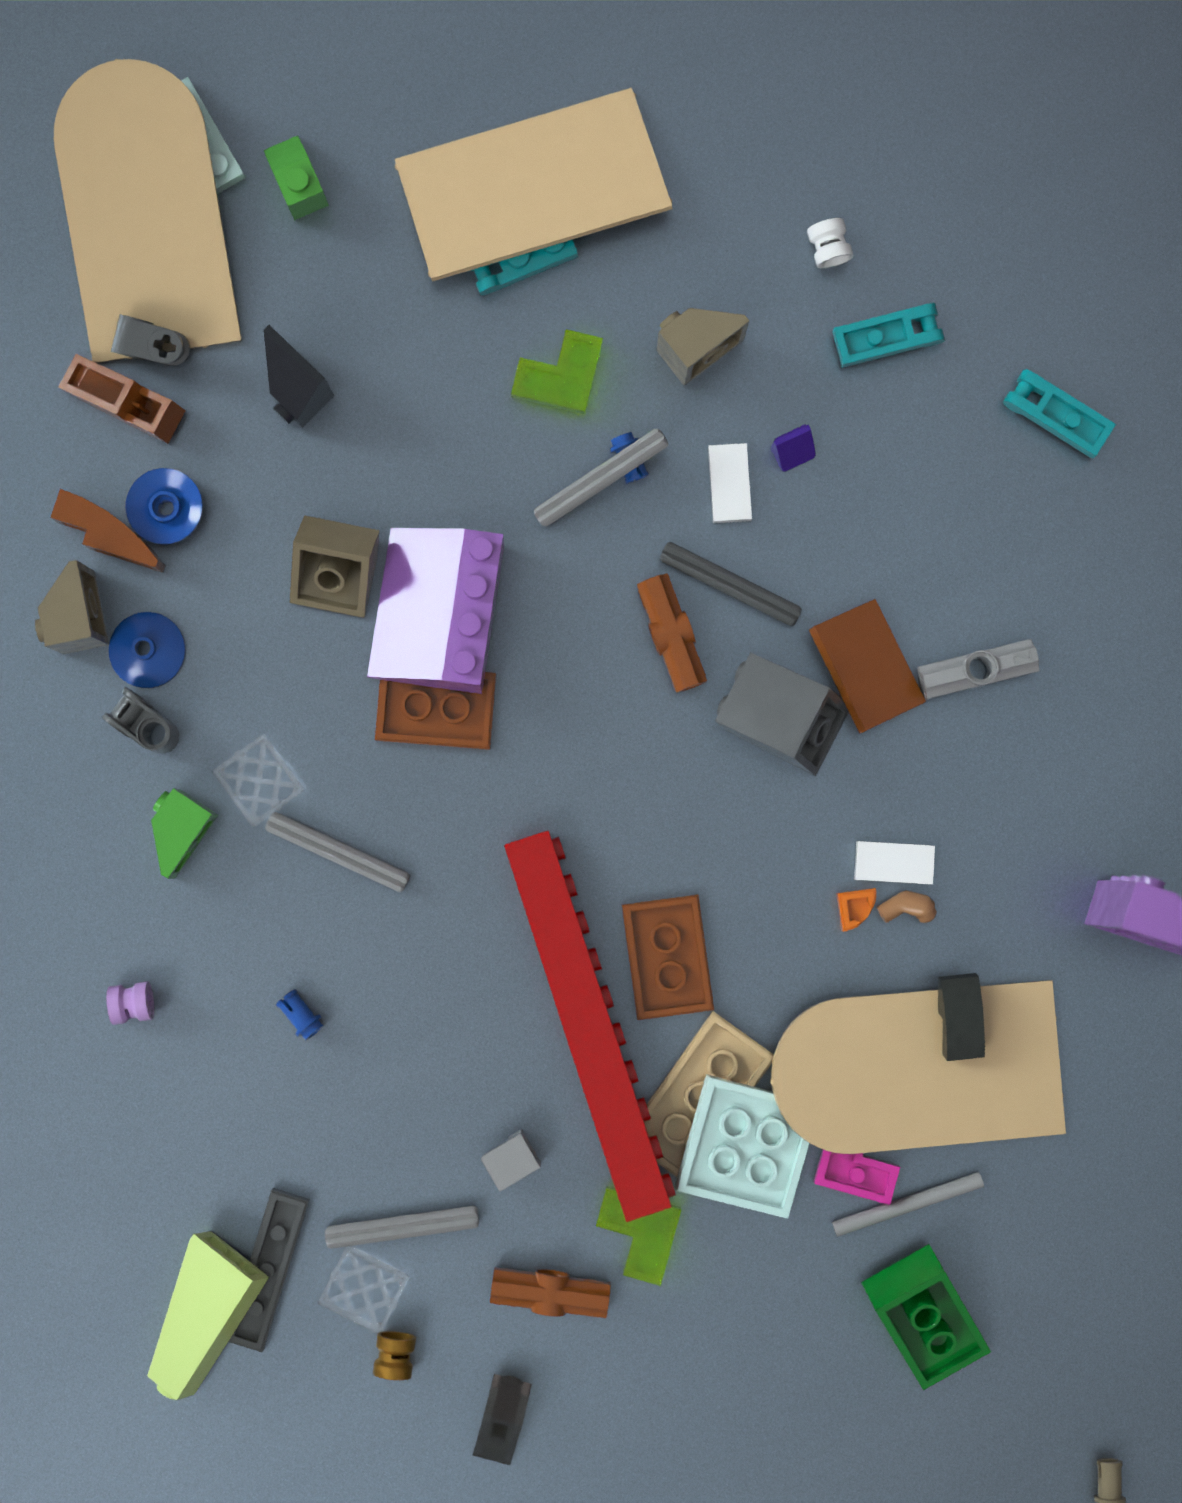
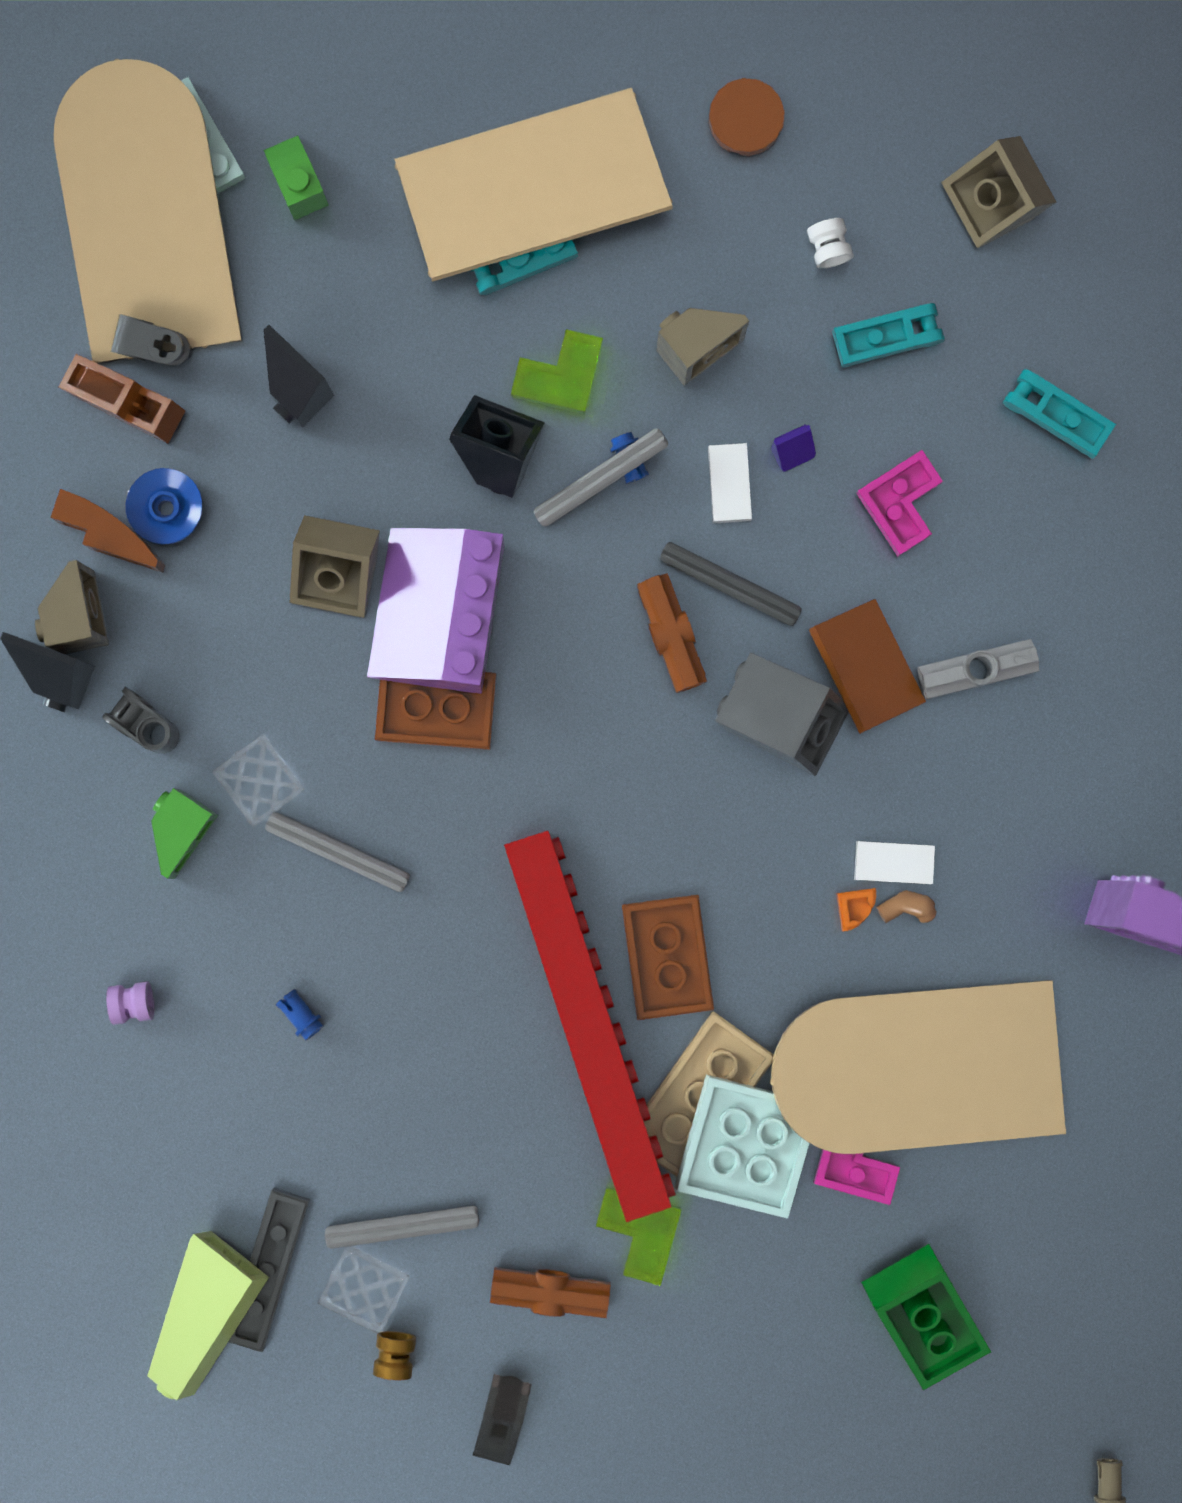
blue dish [109,612,186,688] -> none
light grey panel [481,1129,541,1192] -> none
light grey bar [832,1172,984,1237] -> none
pearl dark grey slope [938,973,985,1061] -> none
none -> black slope [0,632,95,713]
none -> black slope [449,395,545,498]
none -> dark orange tile [709,78,785,156]
none -> dark pink plate [856,450,943,557]
none -> dark tan slope [941,136,1057,248]

